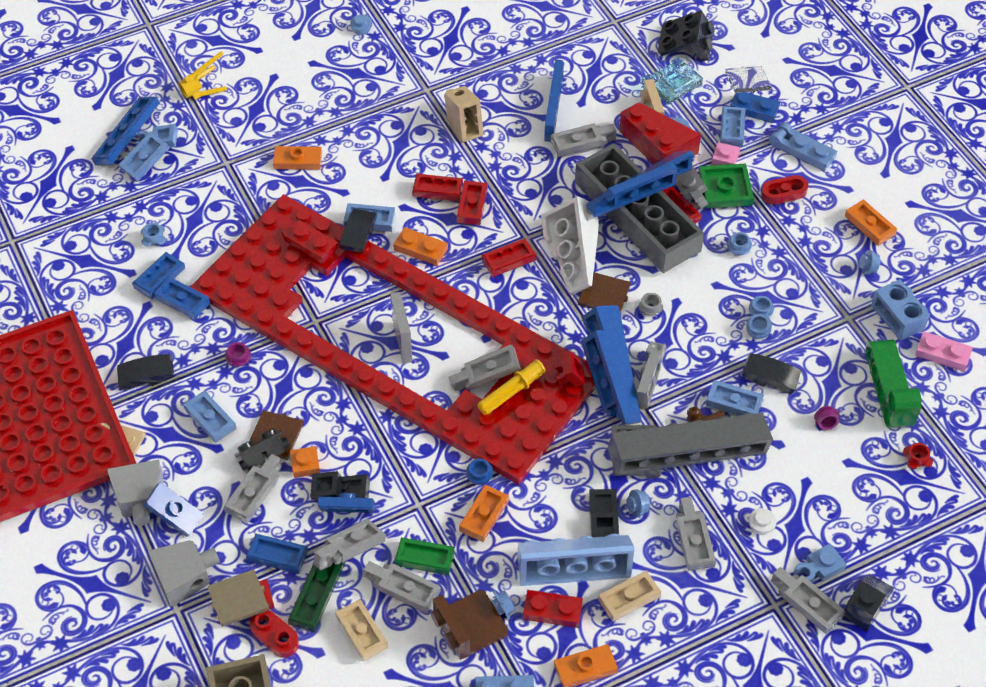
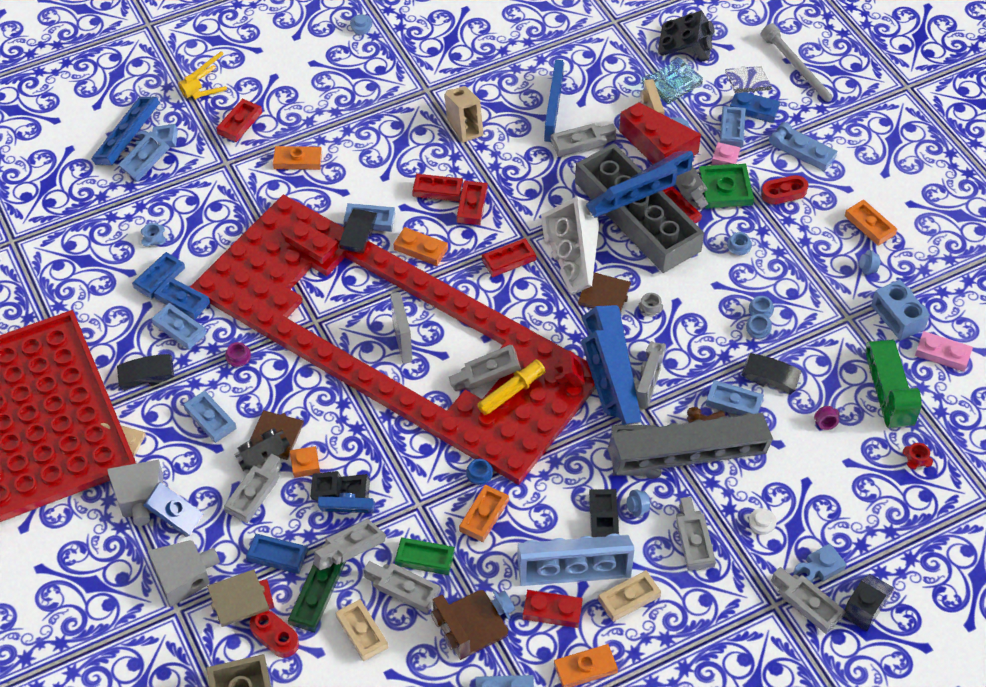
none -> medium blue plate [151,303,207,350]
none -> red plate [216,98,262,142]
none -> light grey piece [761,23,832,102]

